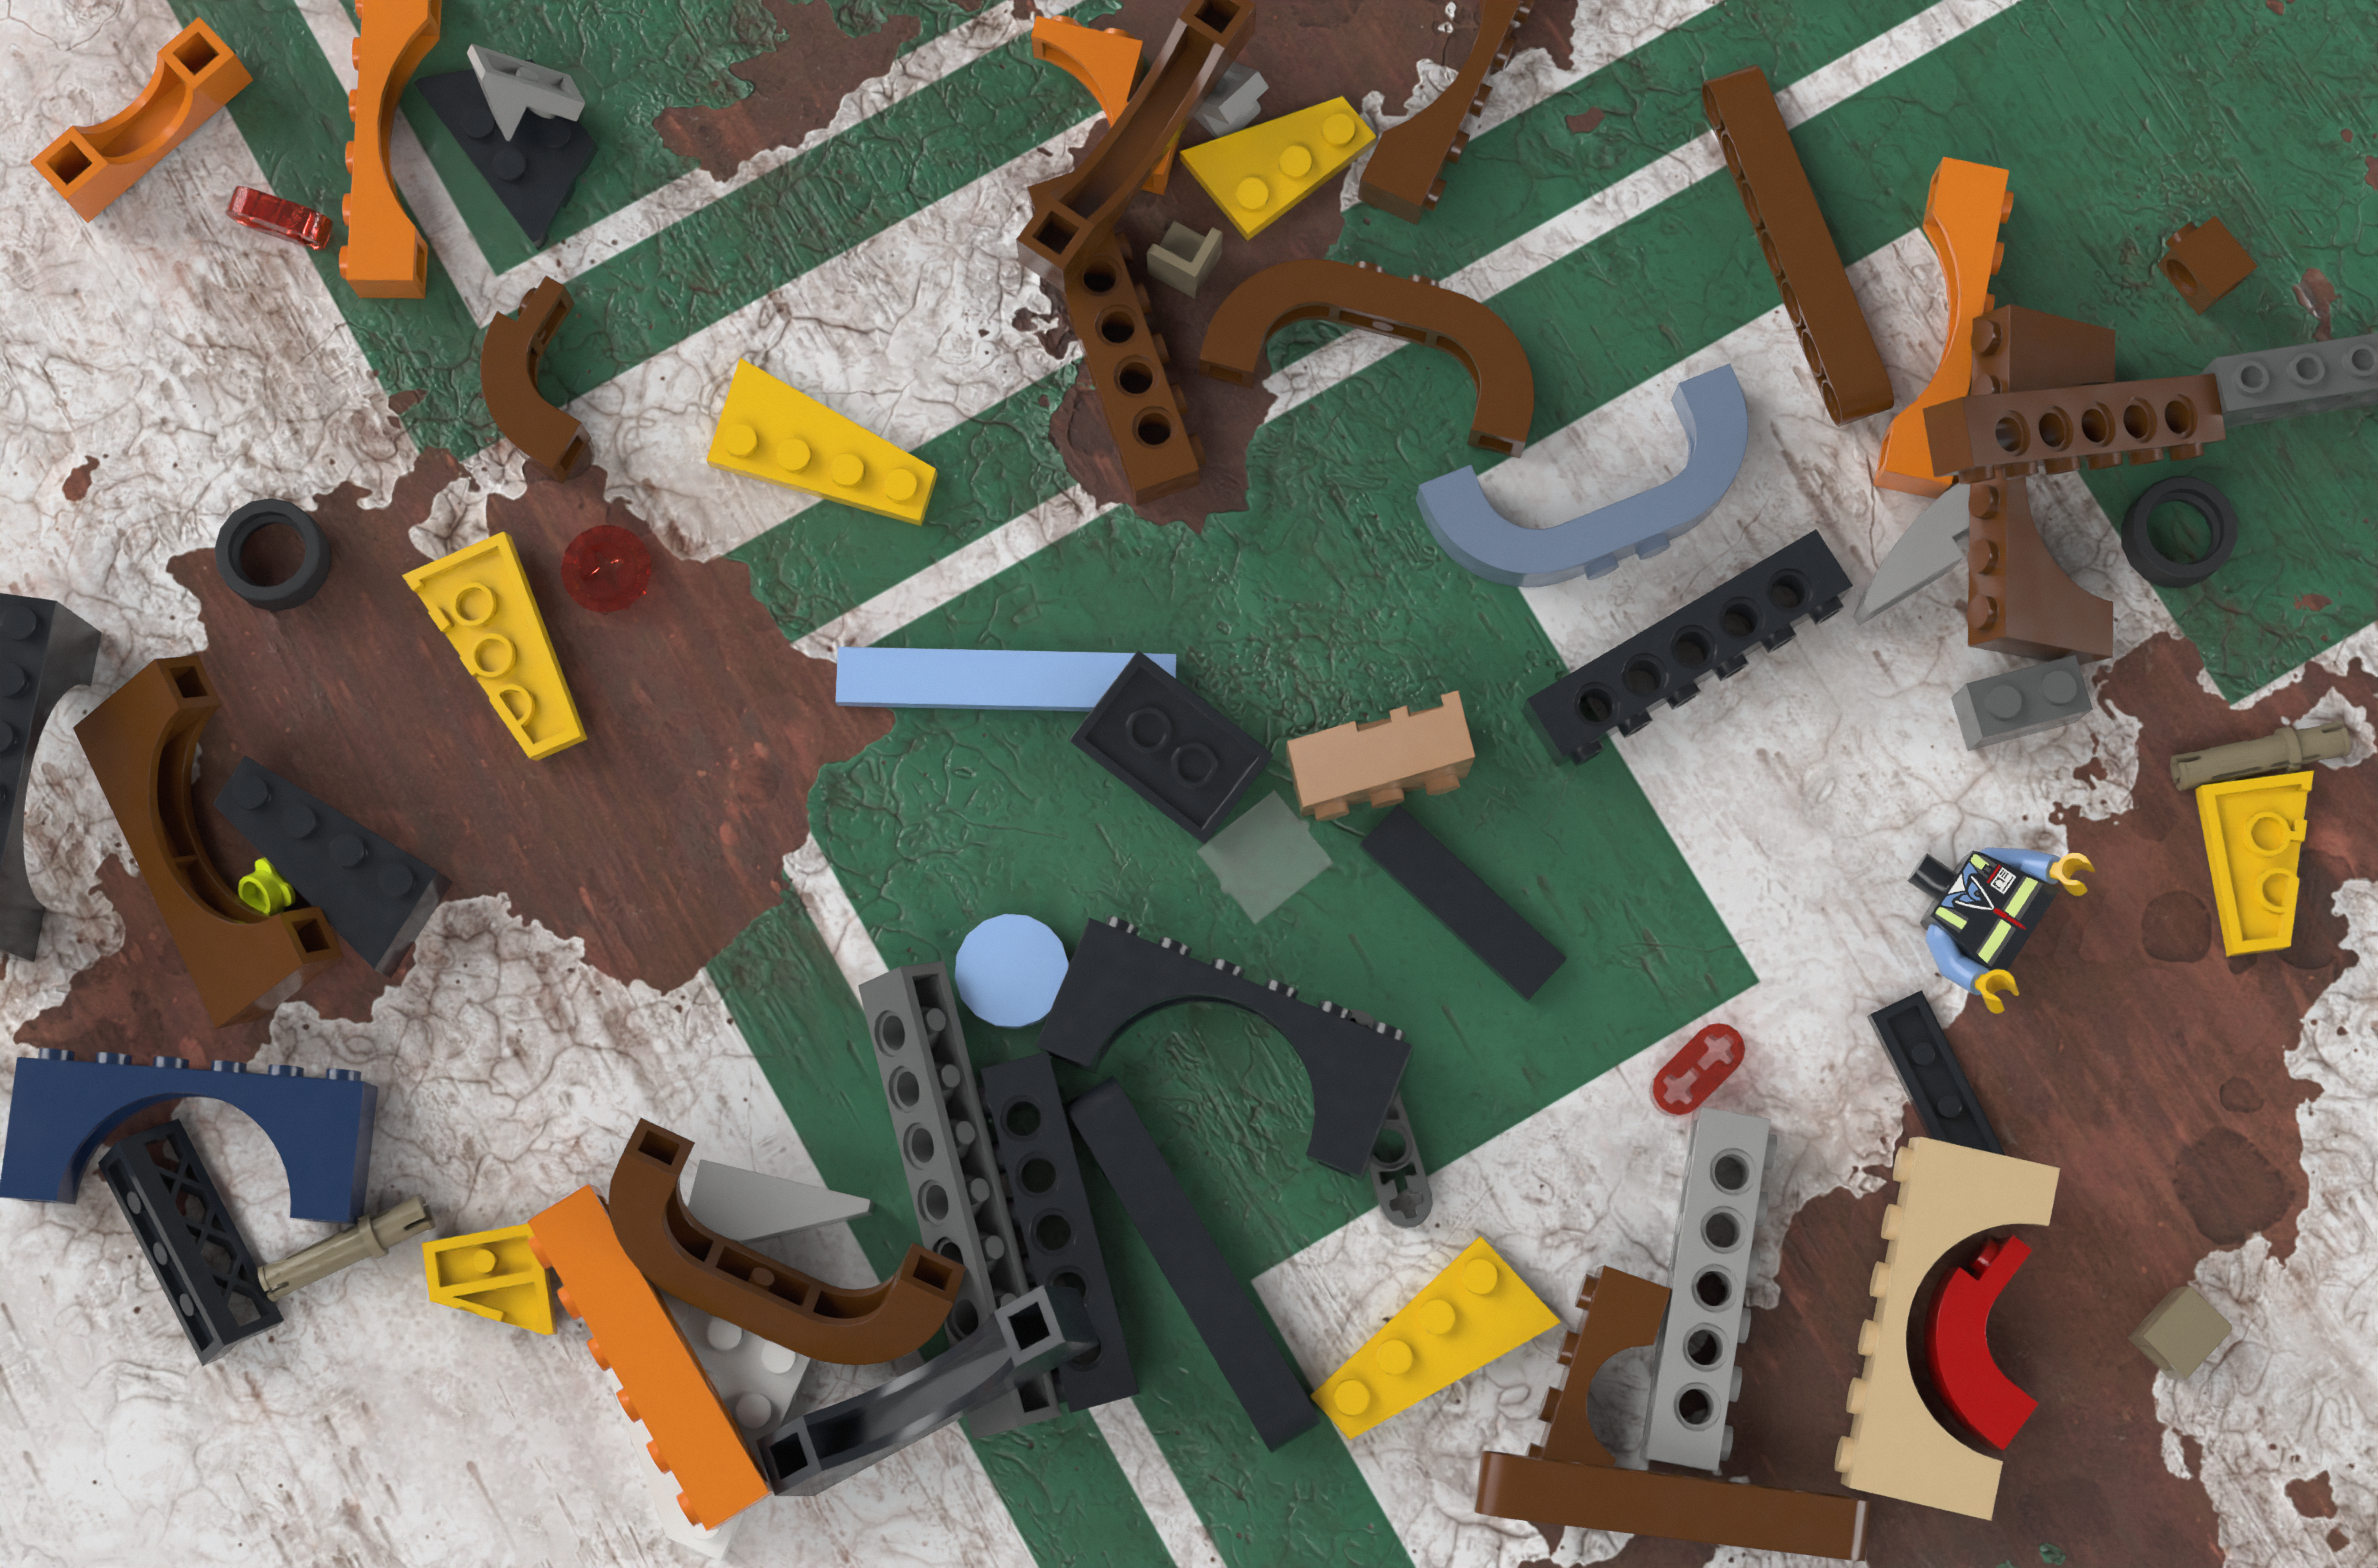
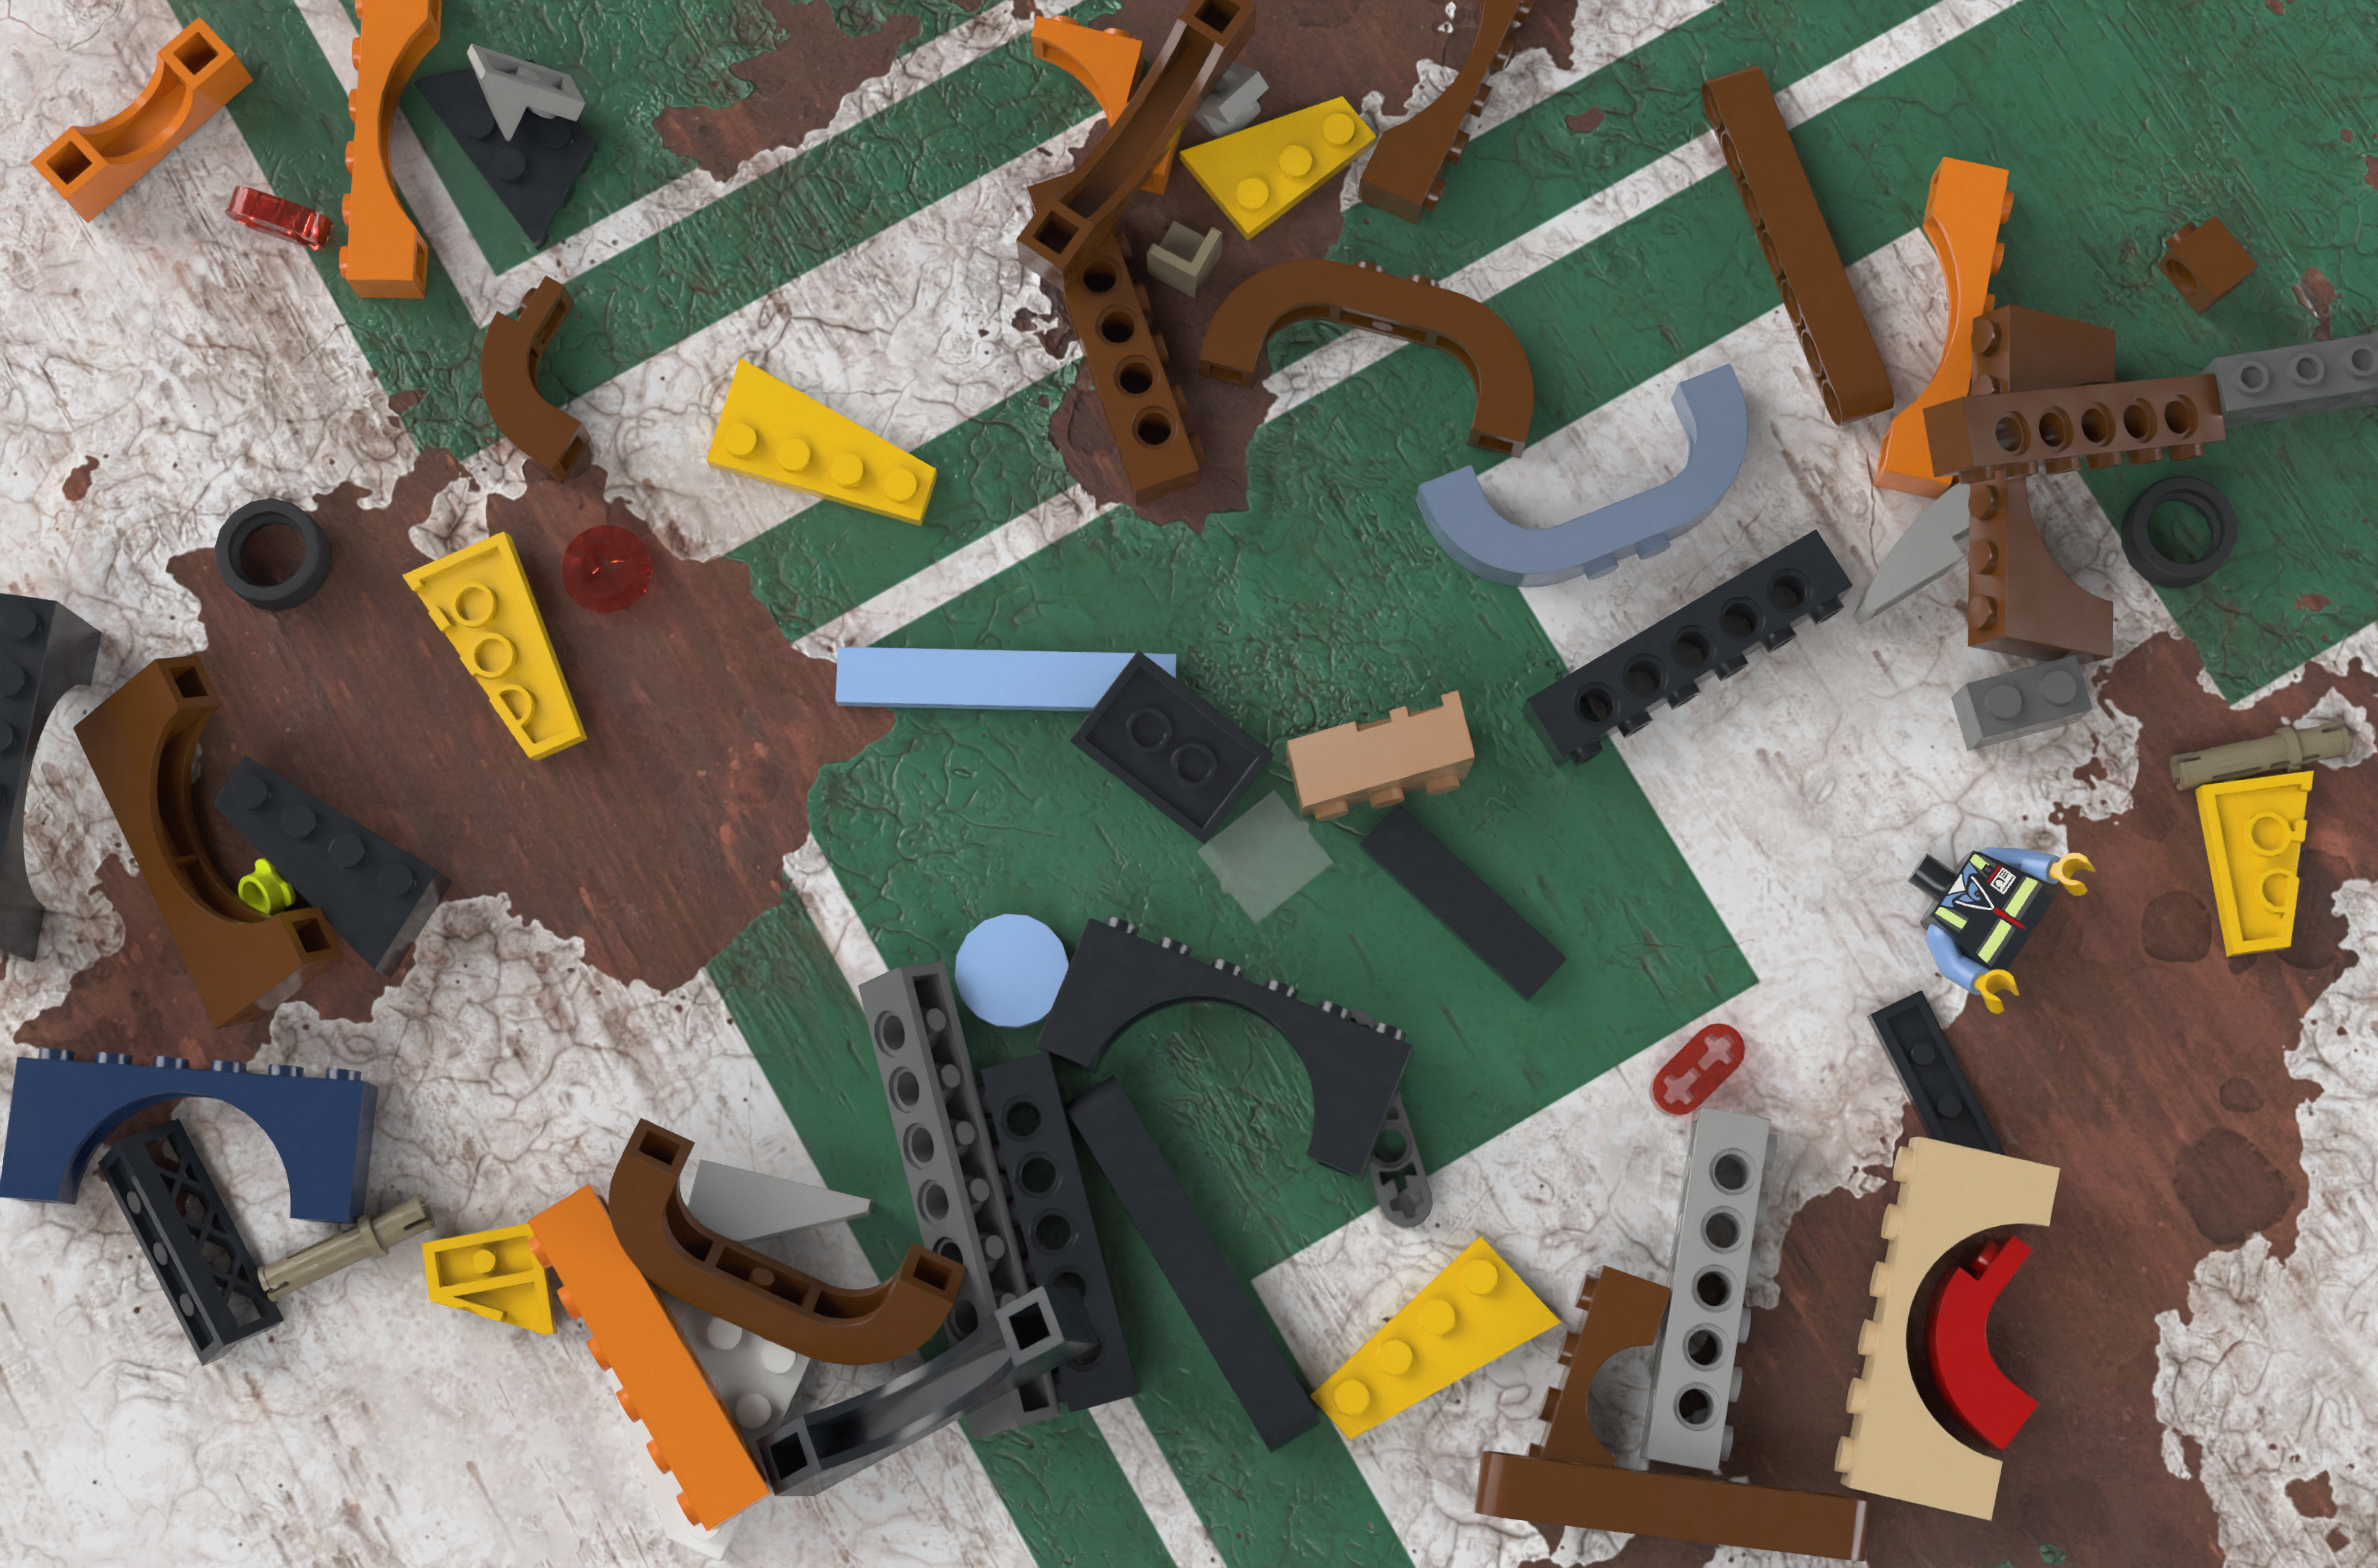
dark tan panel [2127,1286,2232,1379] -> none

